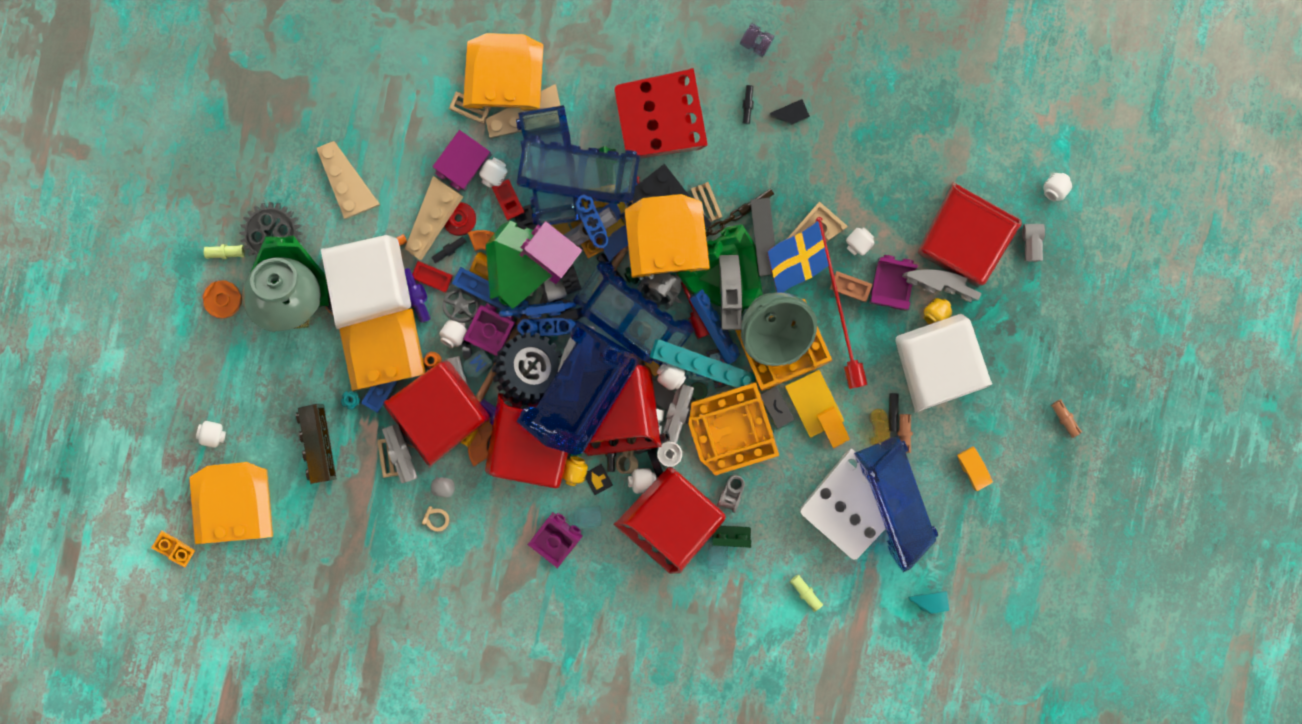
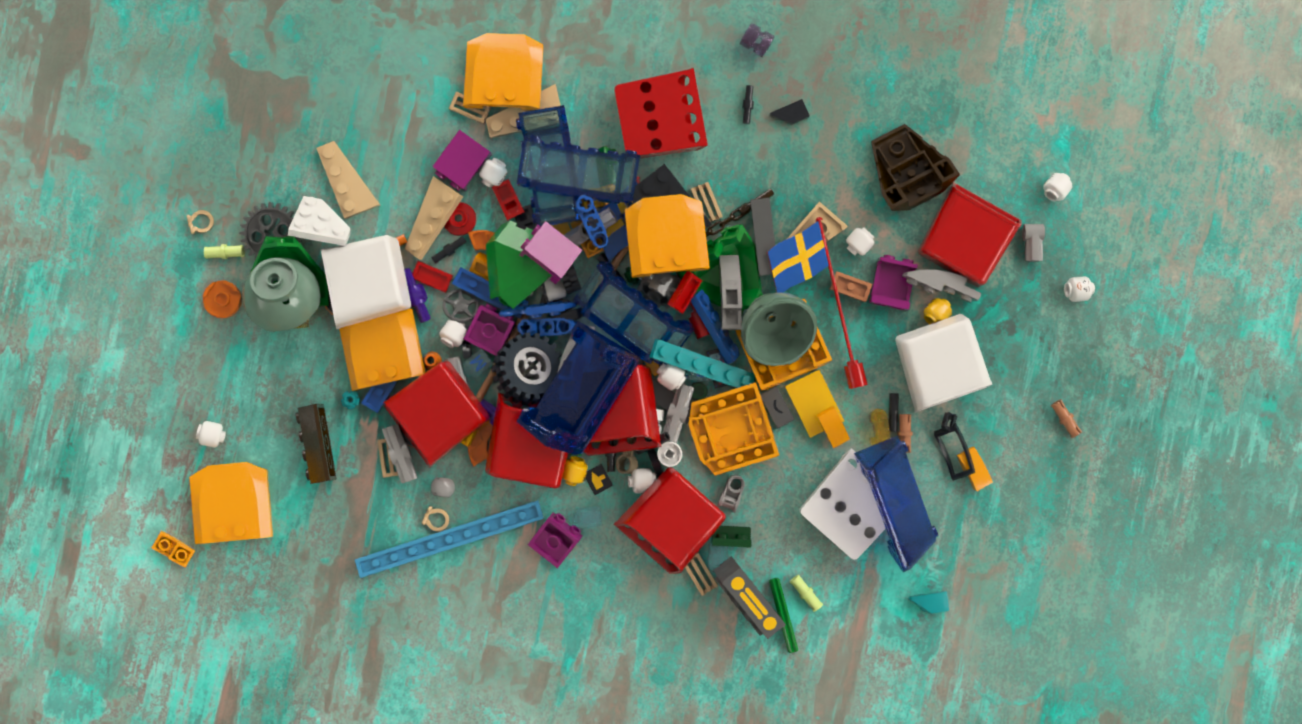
none -> tan piece [186,210,214,235]
none -> white plate [288,196,351,246]
none -> dark azure plate [355,500,544,578]
none -> red tile [668,271,702,314]
none -> tan tile [685,553,718,596]
none -> dark grey brick [713,556,786,639]
none -> green axle [769,578,798,653]
none -> dark brown wedge [871,124,960,211]
none -> black sword [934,412,975,481]
none -> white head [1064,276,1095,302]

